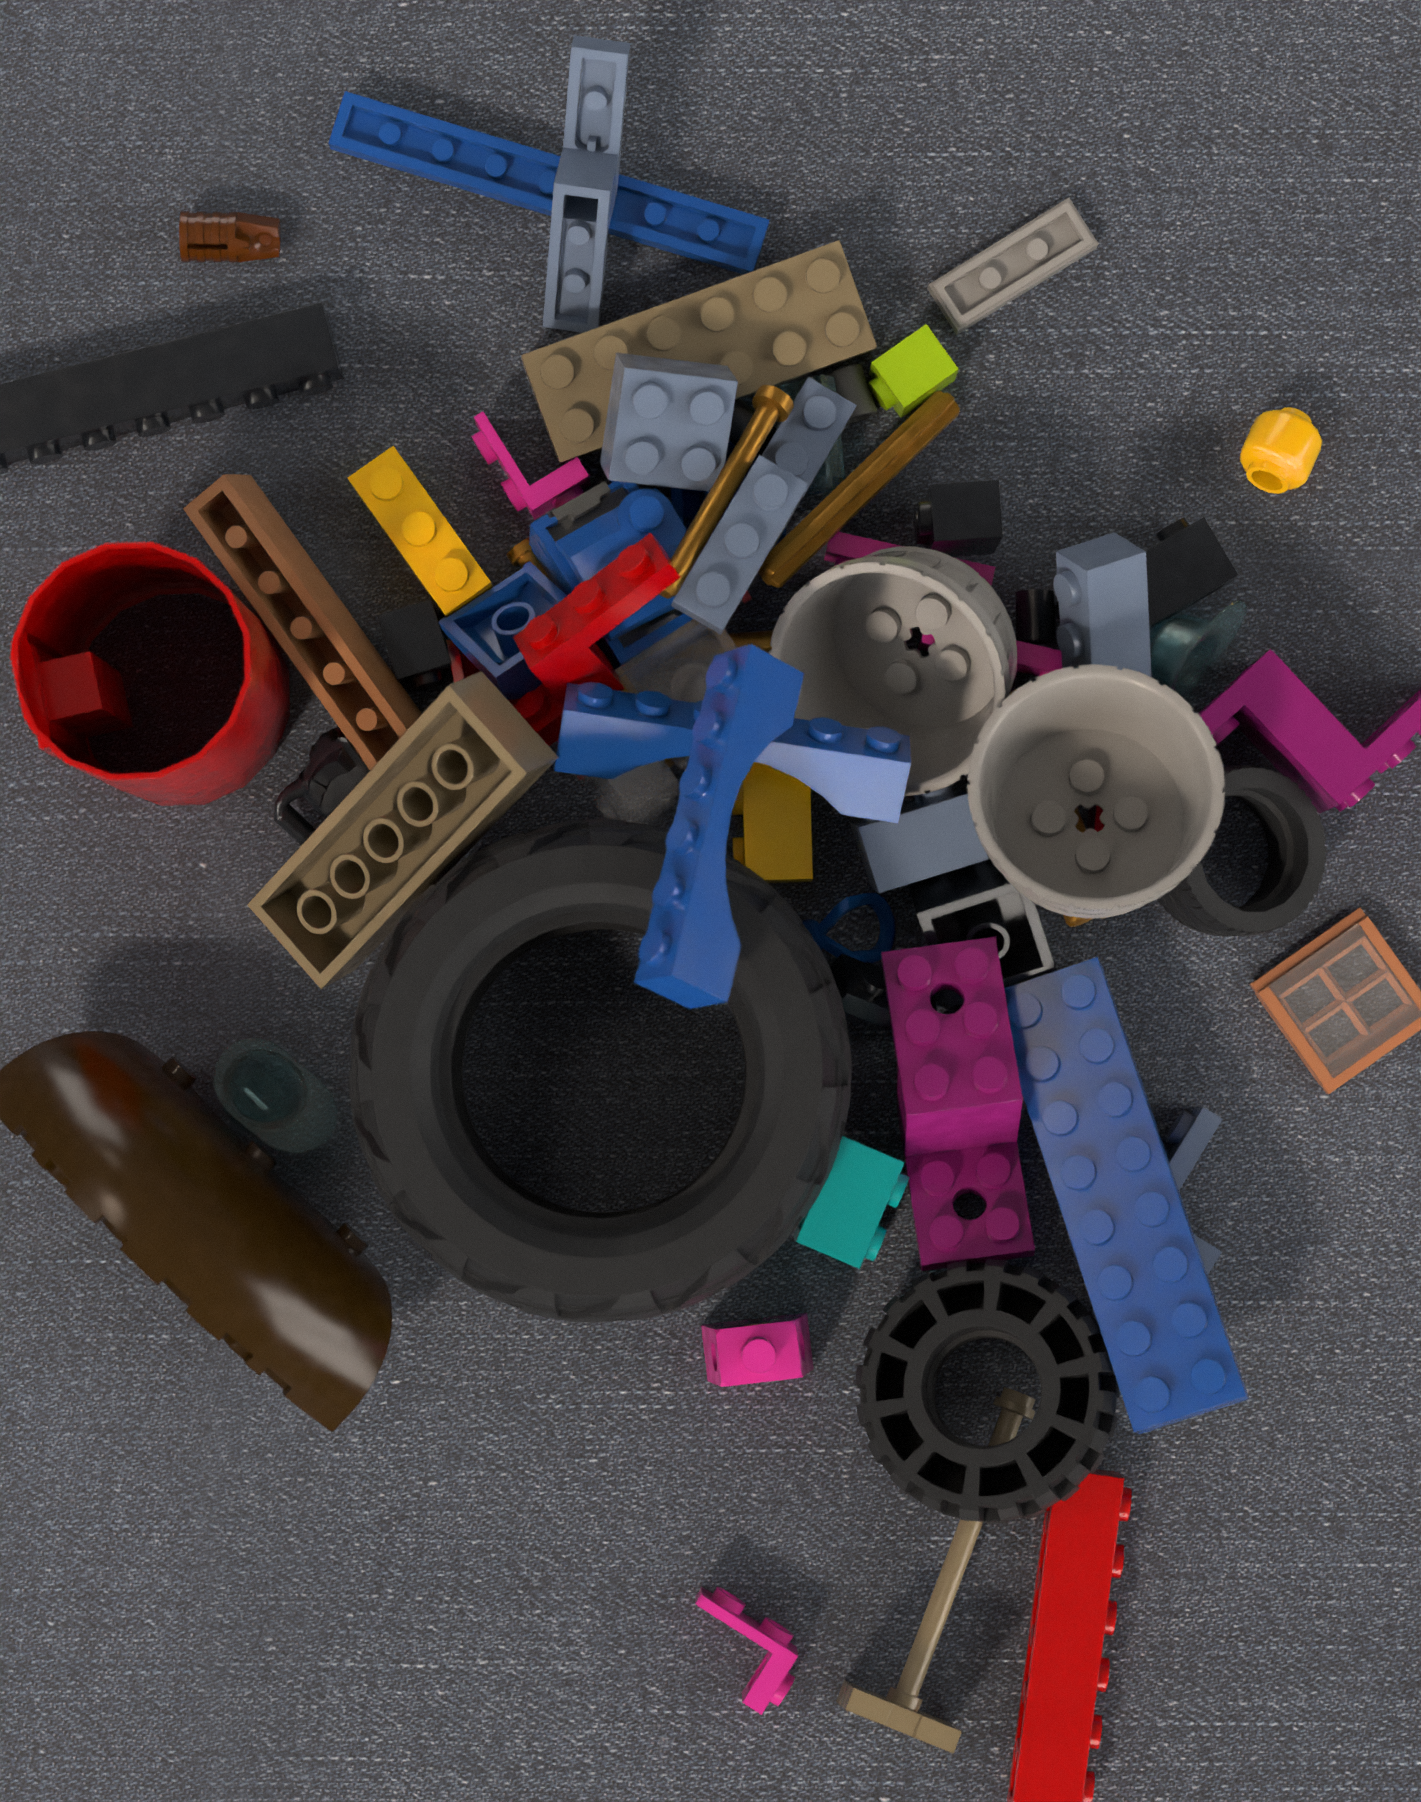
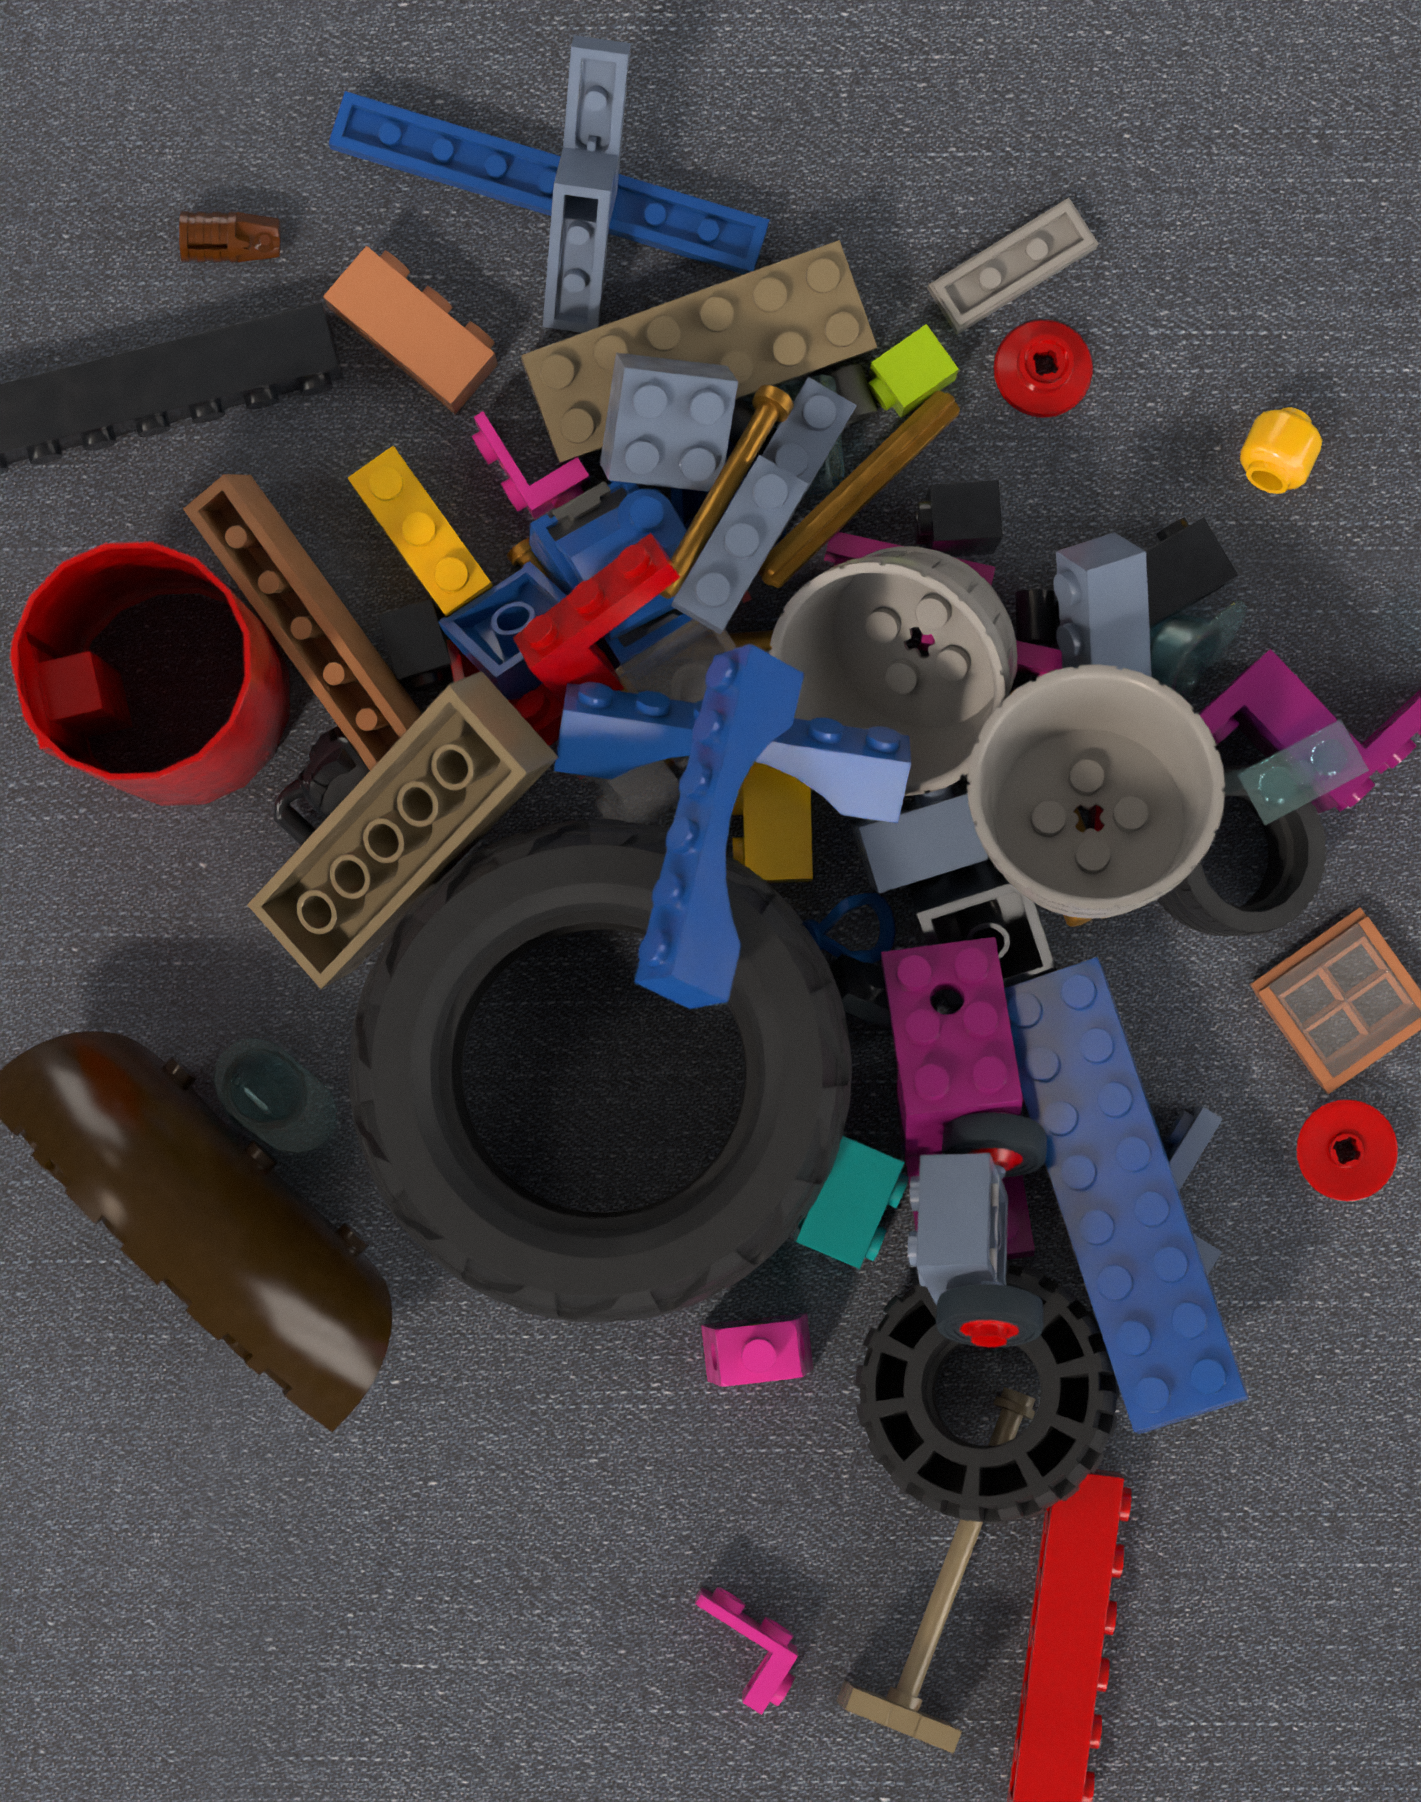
none -> nougat brick [323,246,498,414]
none -> brick [908,1112,1047,1347]
none -> red piece [994,319,1093,418]
none -> clear light blue plate [1237,718,1369,825]
none -> red piece [1296,1100,1398,1201]

